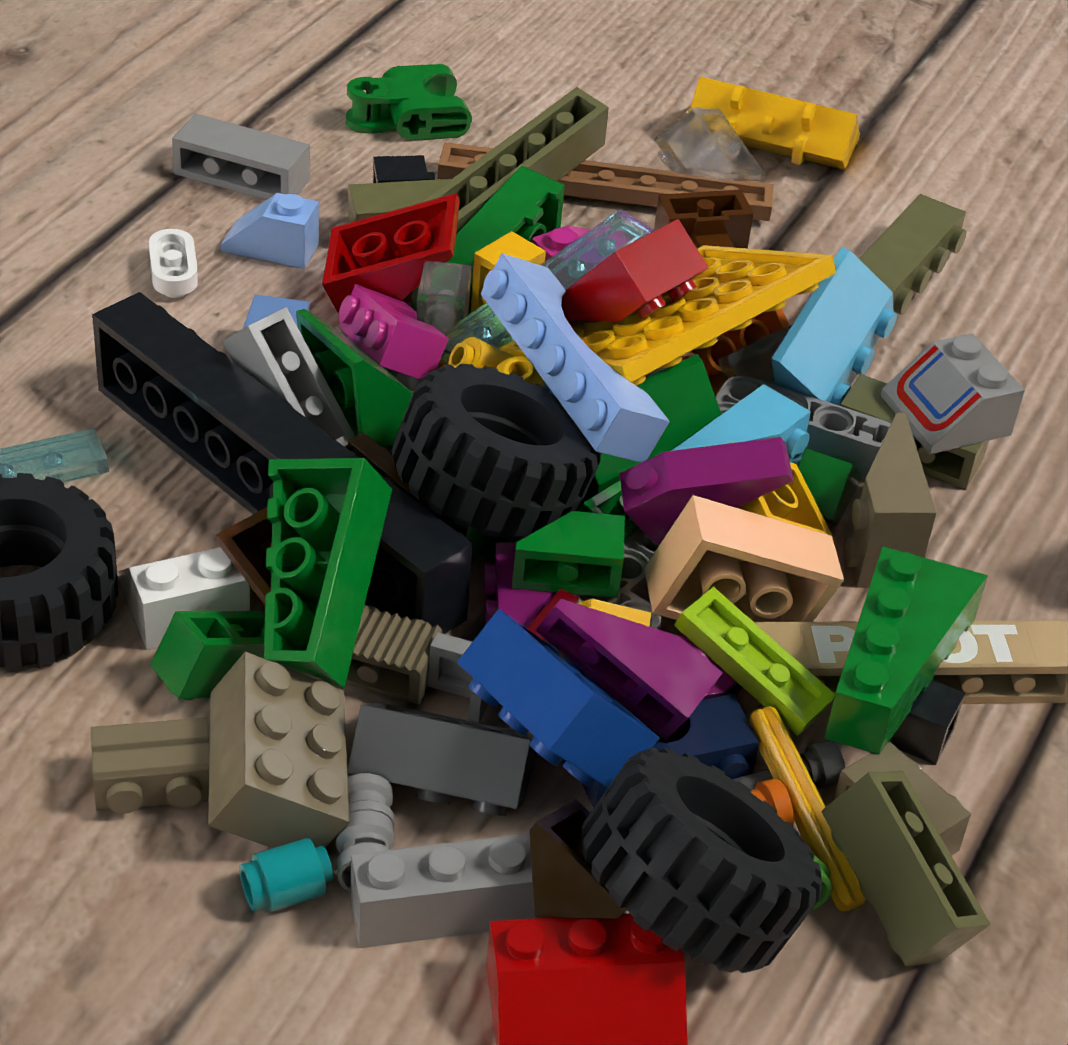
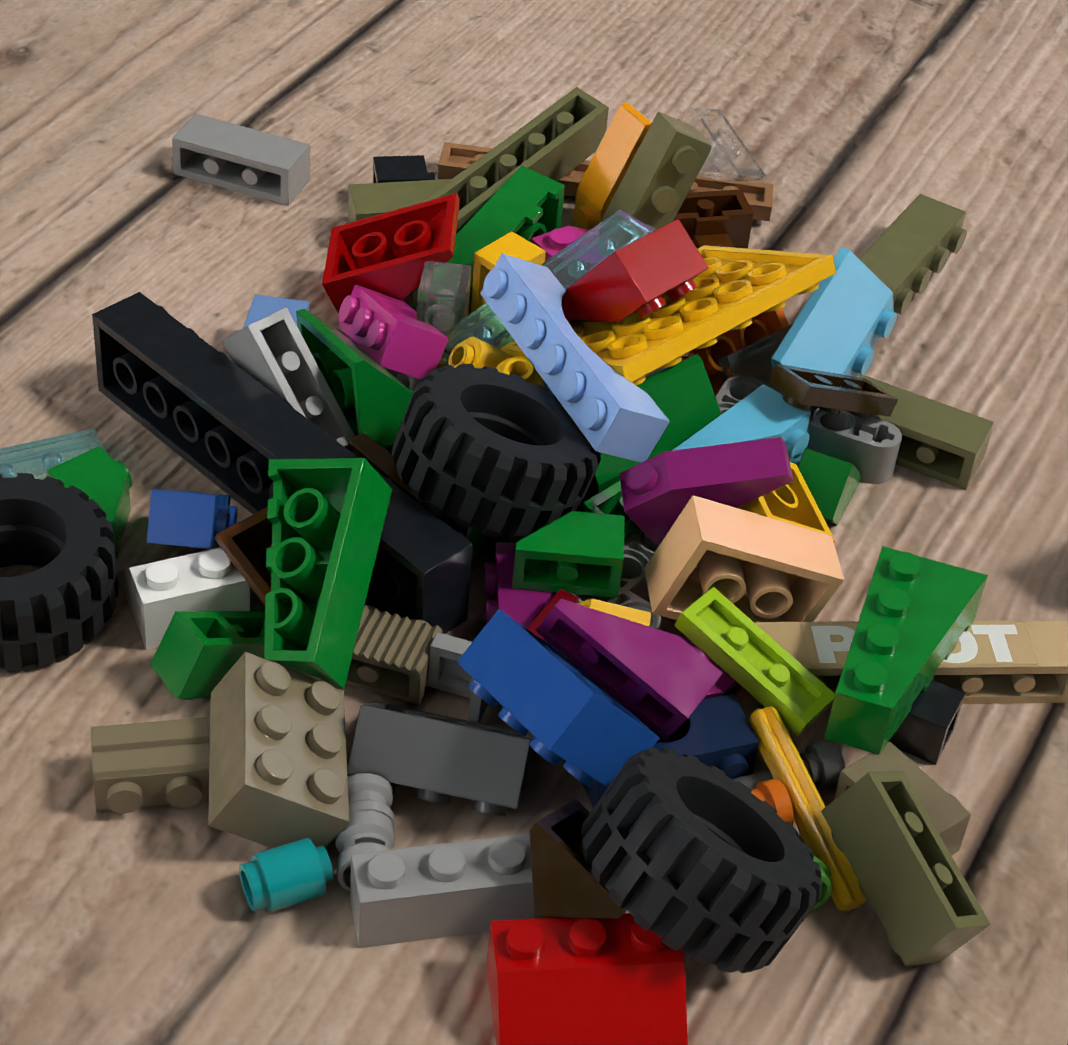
white plate [149,229,198,298] -> none
light blue slope [221,193,319,269] -> none
green piece [346,64,472,140] -> none
yellow piece [686,76,860,170] -> none
dark tan slope [843,413,936,588] -> none
light grey slope [881,333,1025,454] -> none
none -> green slope [47,446,132,559]
none -> blue brick [146,489,238,549]
none -> light orange slope [573,102,652,231]
none -> olive brick [598,111,713,250]
none -> dark brown plate [768,364,898,419]

